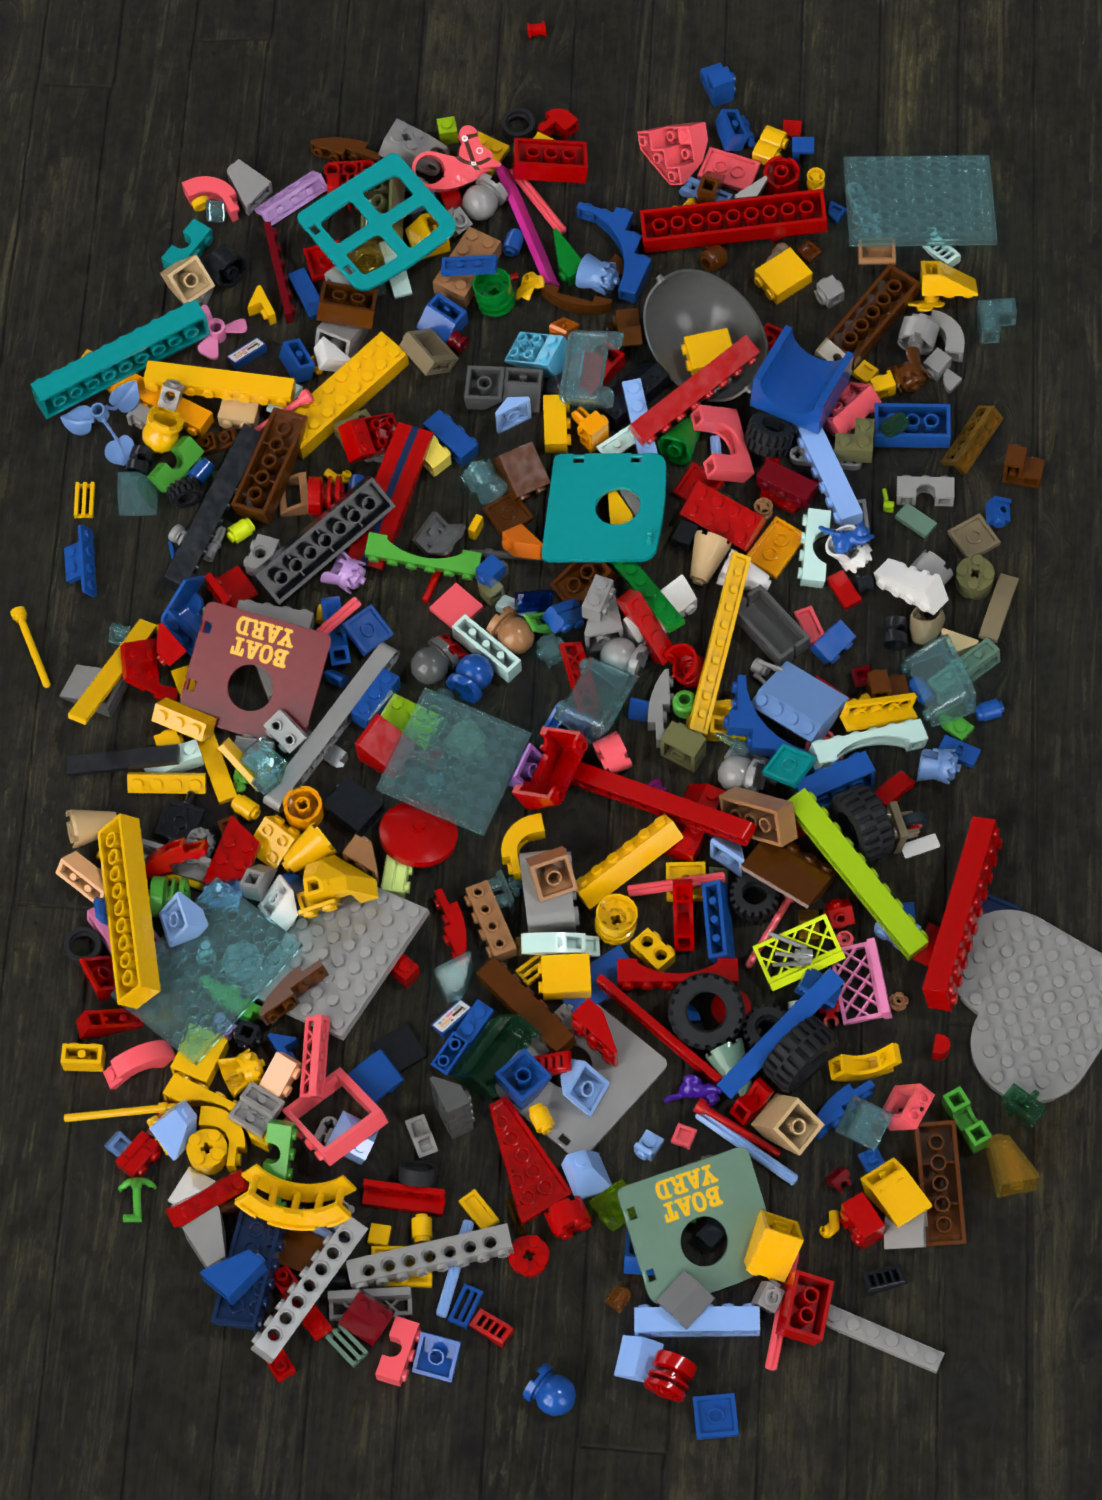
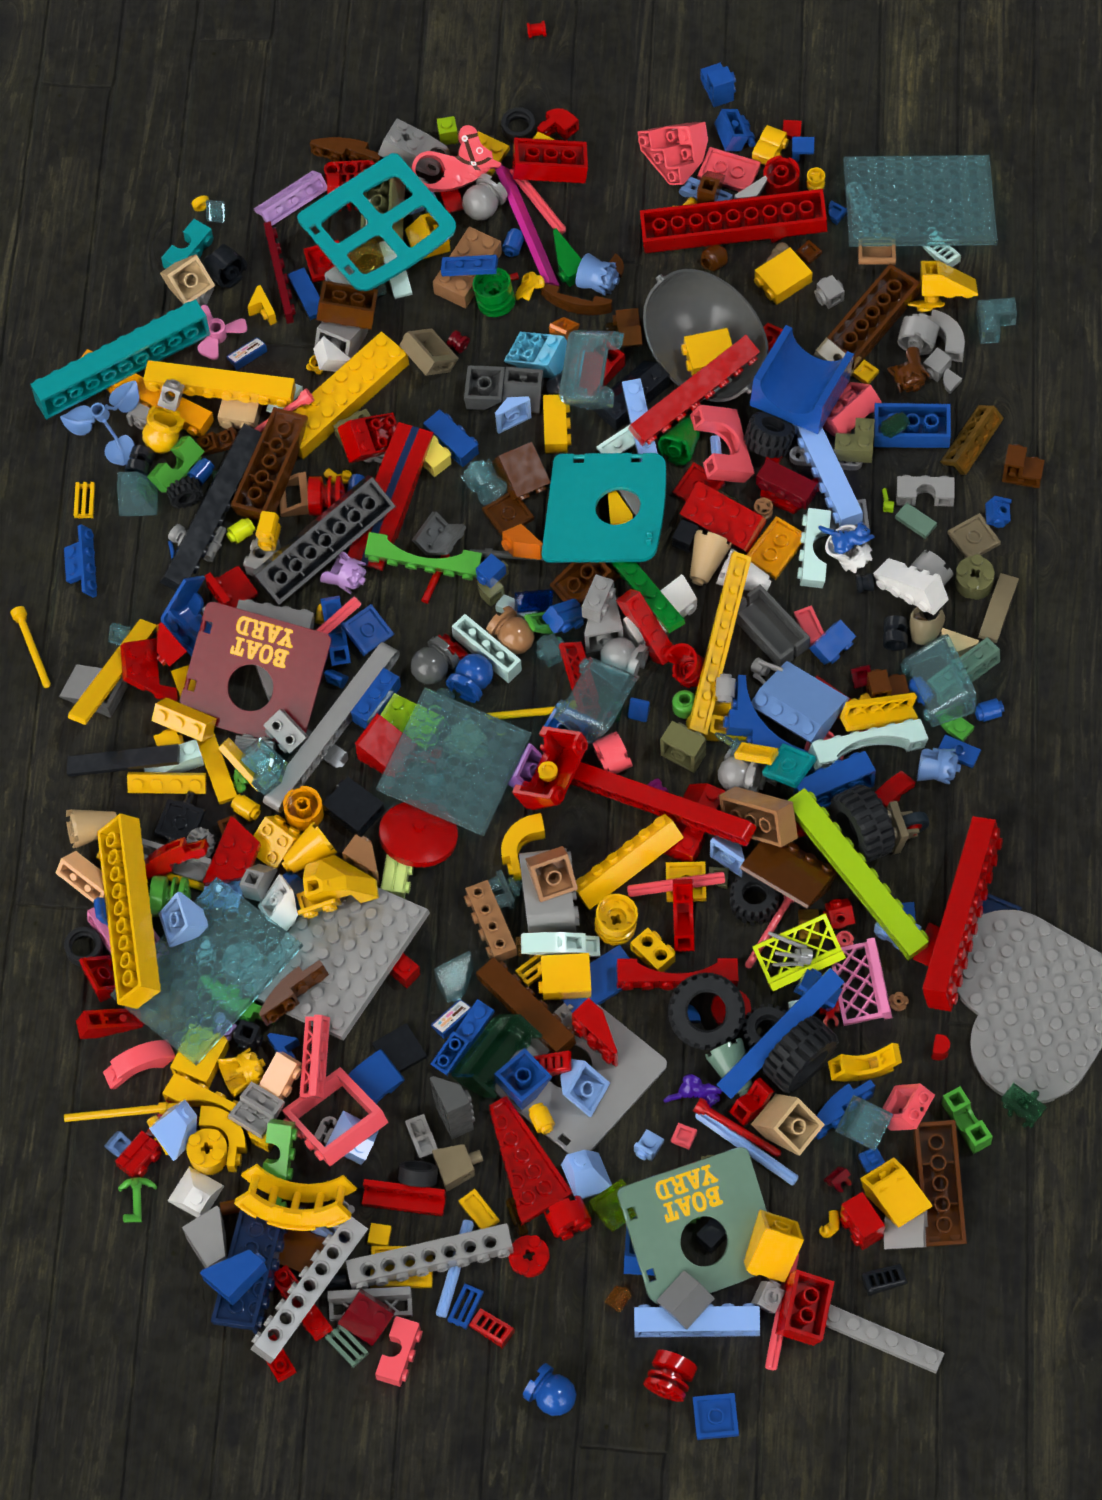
yellow brick [61,1043,106,1072] -> none
red arch [165,1169,249,1228] -> none
coral arch [182,176,240,222] -> none
light grey slope [227,159,273,216] -> none
blue brick [279,338,315,384] -> none
yellow brick [411,1213,432,1244] -> none
blue slope [411,1331,461,1382] -> none
blue slope [416,292,468,345] -> none
coral tile [429,583,484,629] -> none
red slope [433,888,468,968] -> none
light grey brick [448,206,473,238] -> none
yellow tile [468,514,484,541] -> none
light orange brick [571,406,609,453] -> none
blue arch [577,202,652,304] -> none
red tile [597,974,722,1087] -> none
light blue slope [614,1335,664,1382] -> none
light grey slope [648,669,674,748] -> none
blue brick [701,880,735,963] -> none
red tile [826,570,862,611] -> none
yellow brick [867,370,896,399] -> none
white sticker [902,833,940,858] -> none
clear yellow slope [986,1134,1040,1198] -> none
none -> yellow brick [256,511,281,551]
none -> dark tan torso [432,1144,483,1192]
none -> yellow piece [484,701,577,721]
none -> yellow tile [538,761,558,782]
none -> light grey brick [715,674,736,703]
none -> yellow tile [734,742,779,765]

